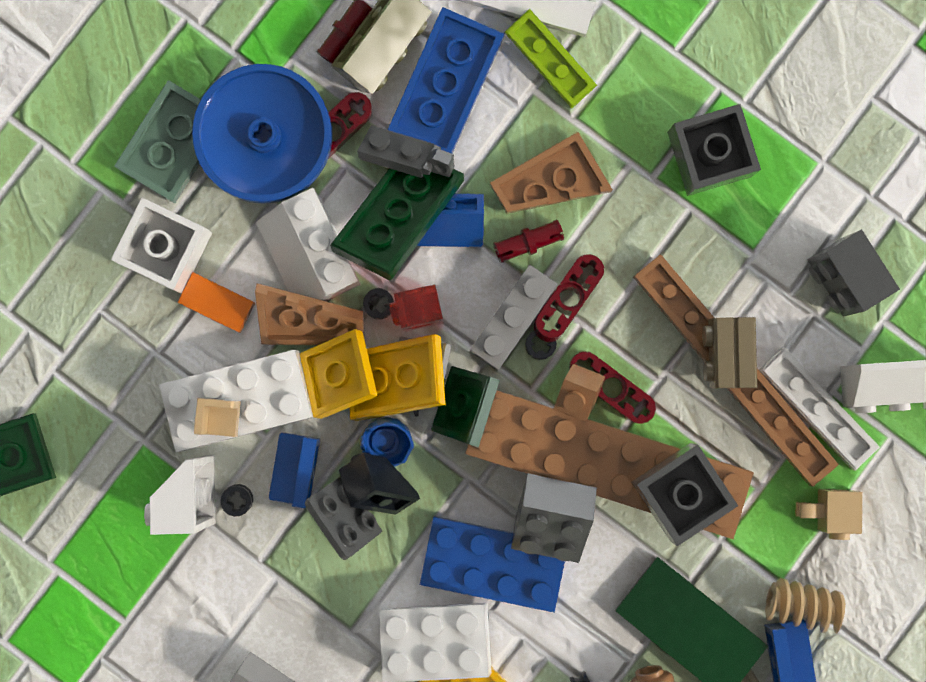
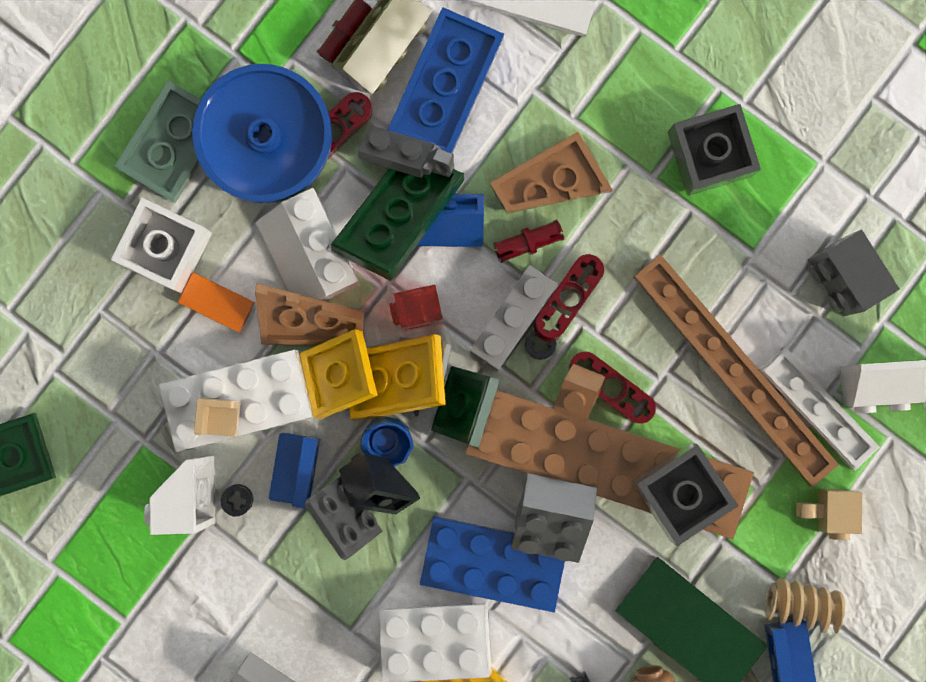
black bush [363,288,394,320] -> none
lime tile [504,9,597,109] -> none
dark tan brick [702,317,757,389] -> none

